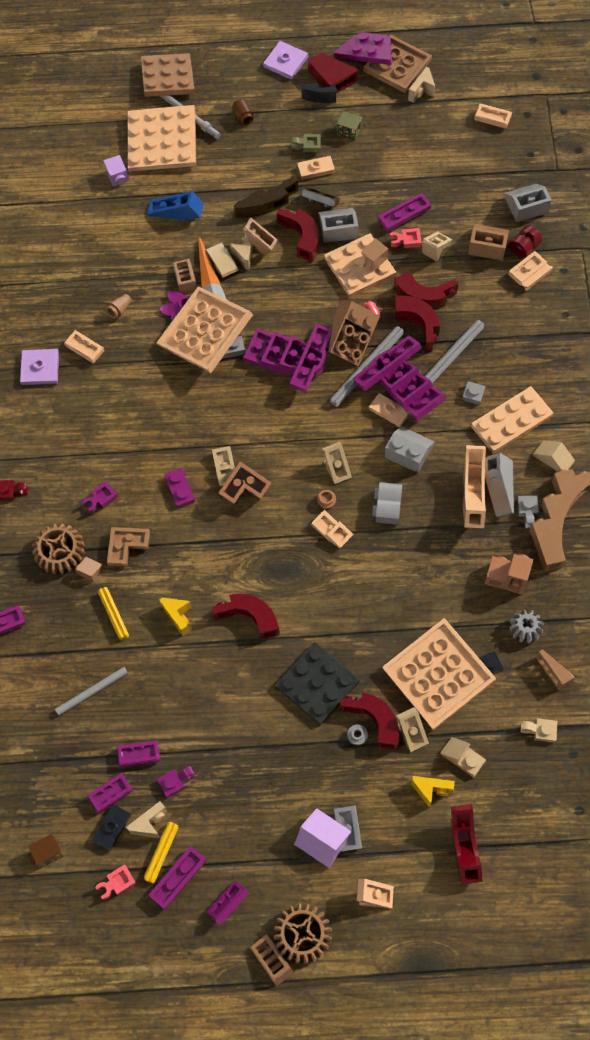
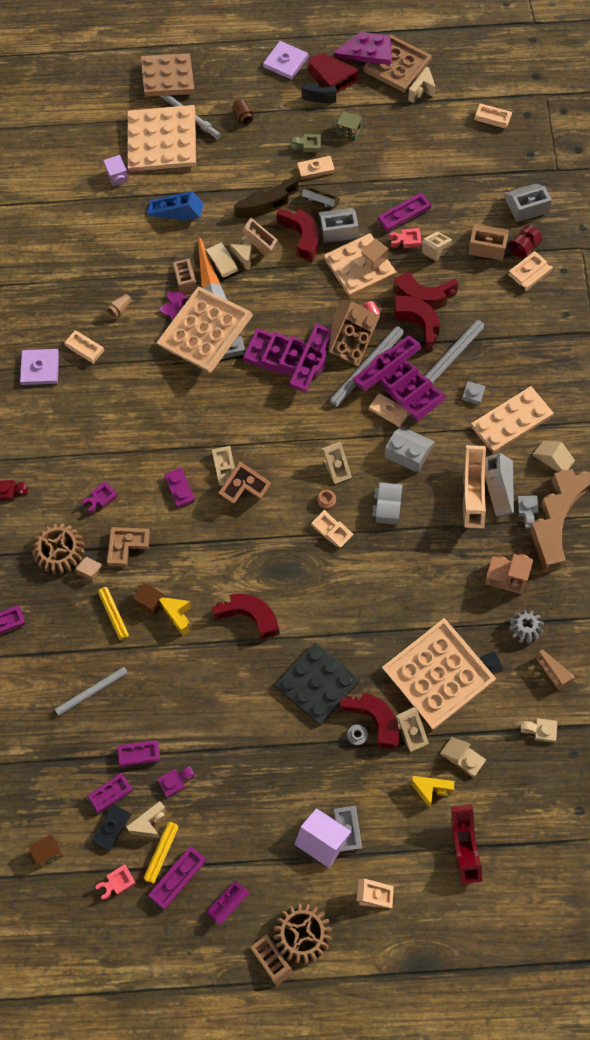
none -> reddish brown brick [133,582,164,616]

